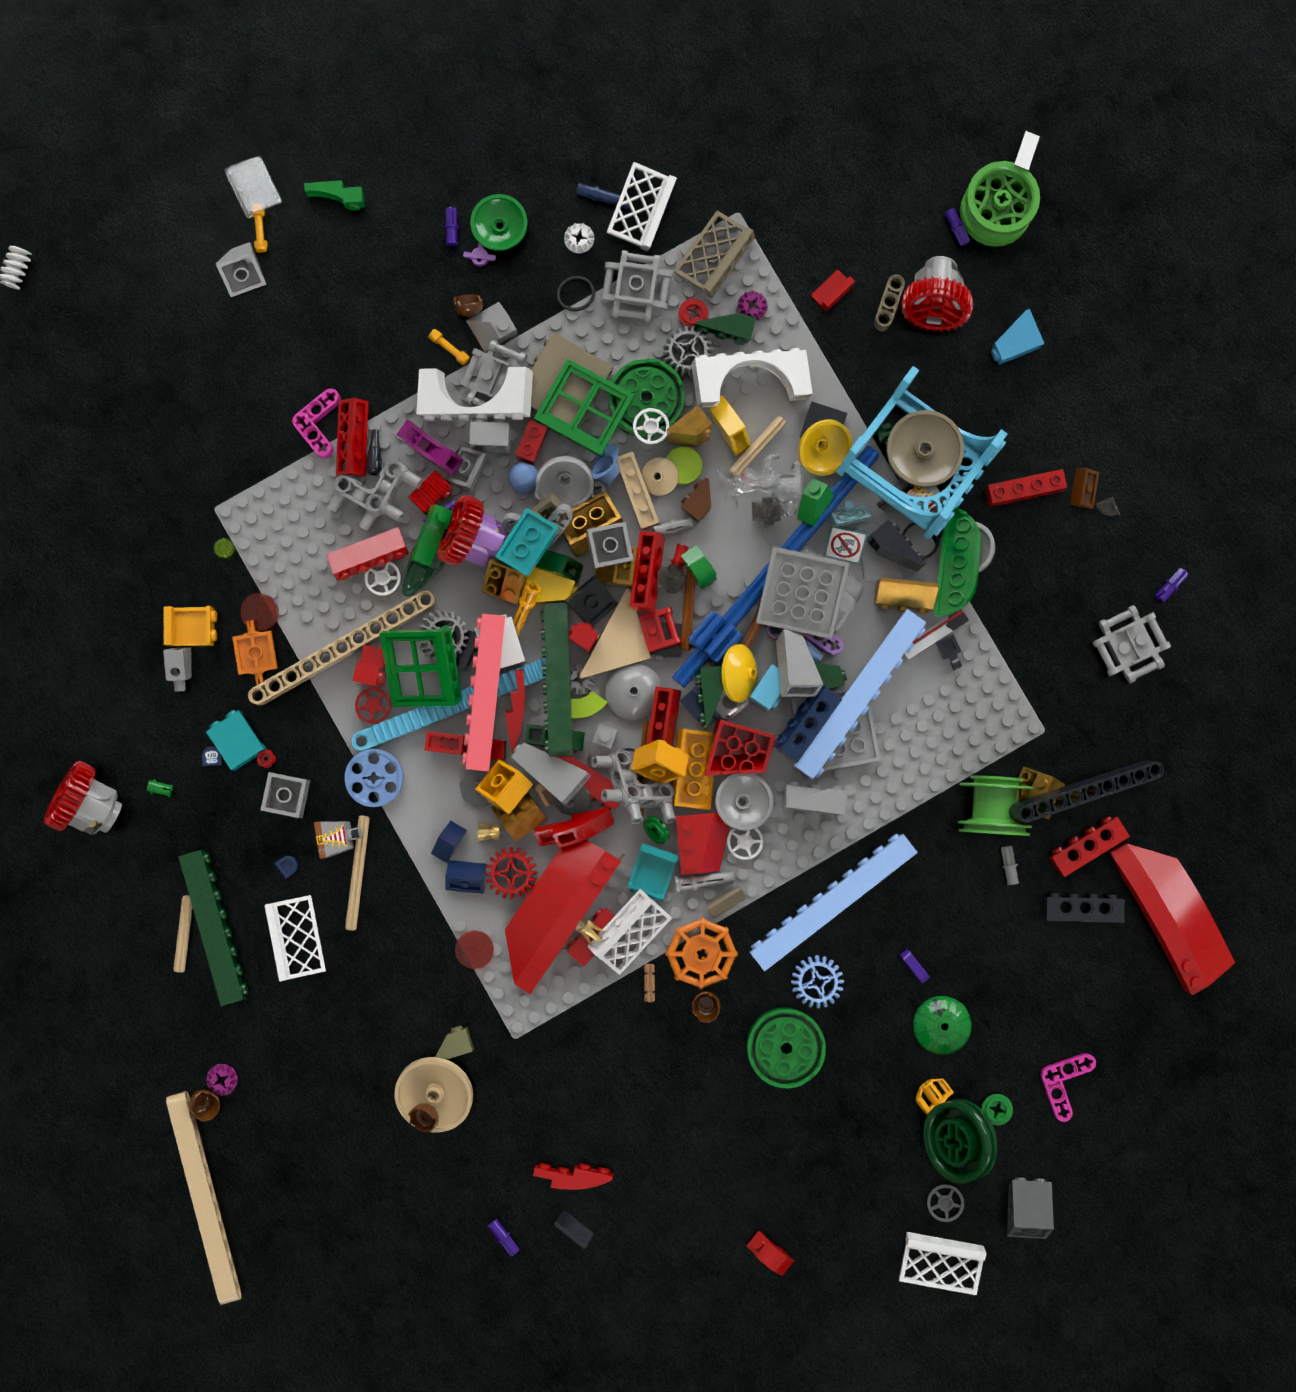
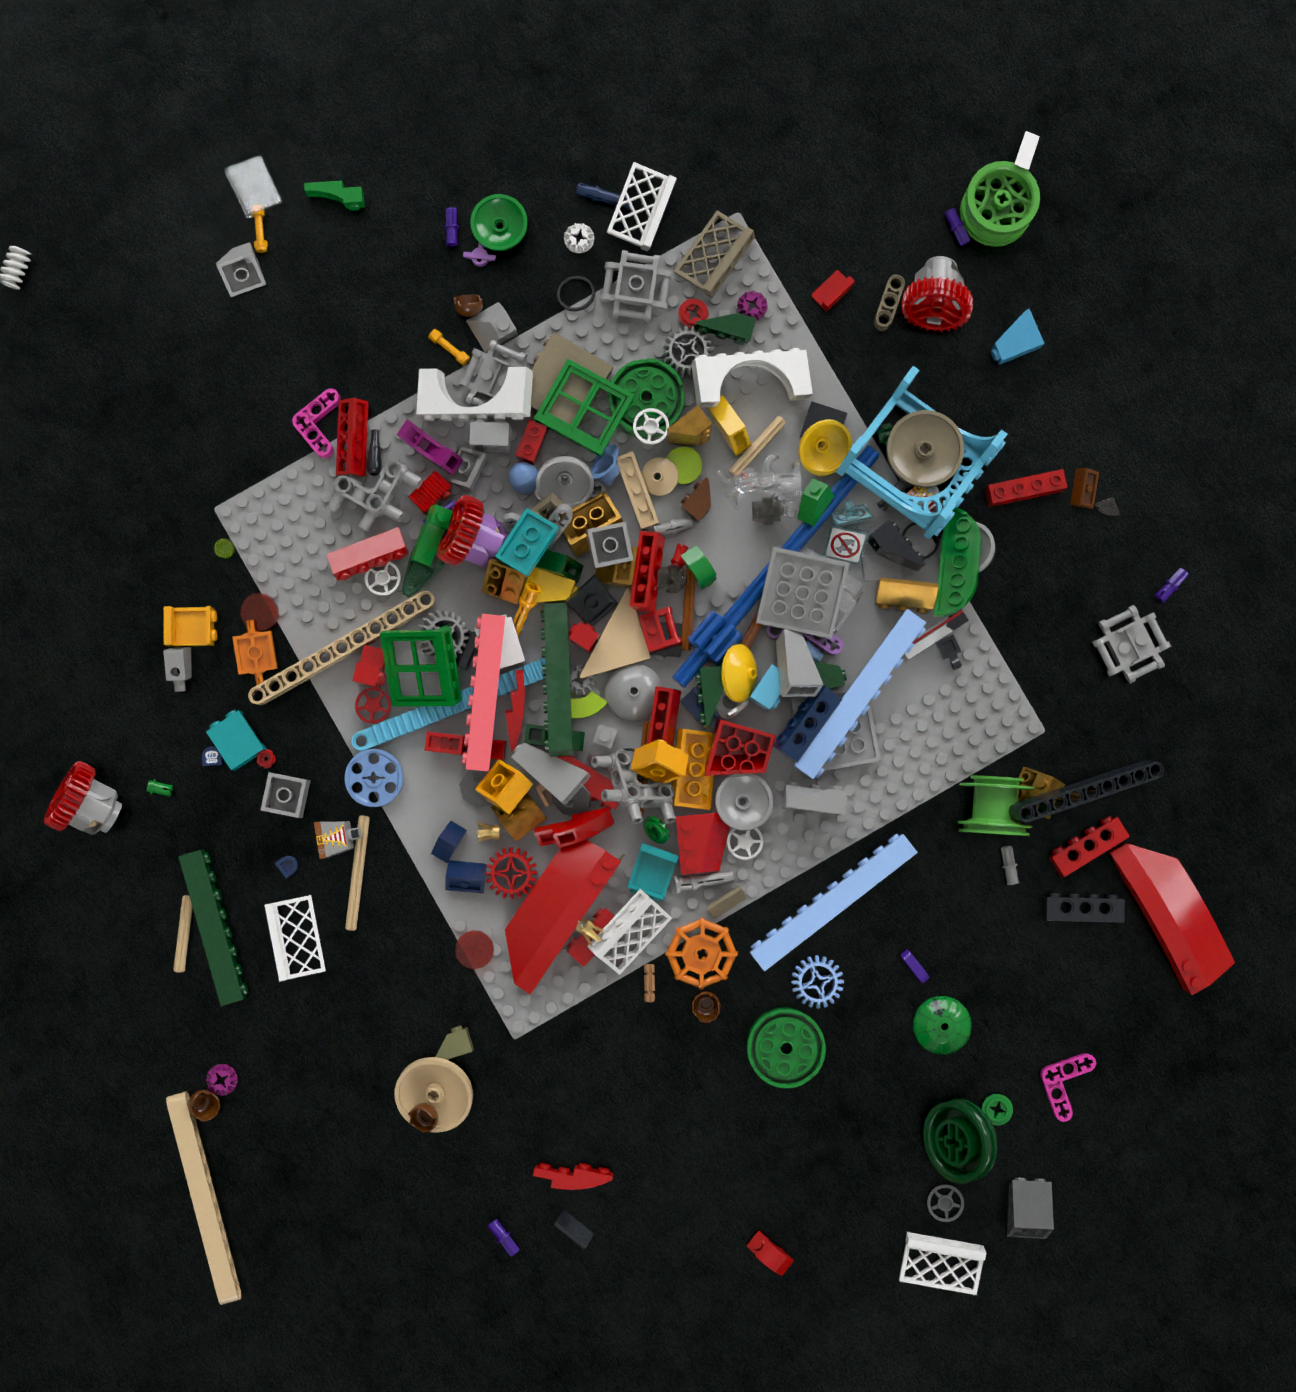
light orange piece [915,1078,954,1114] -> none

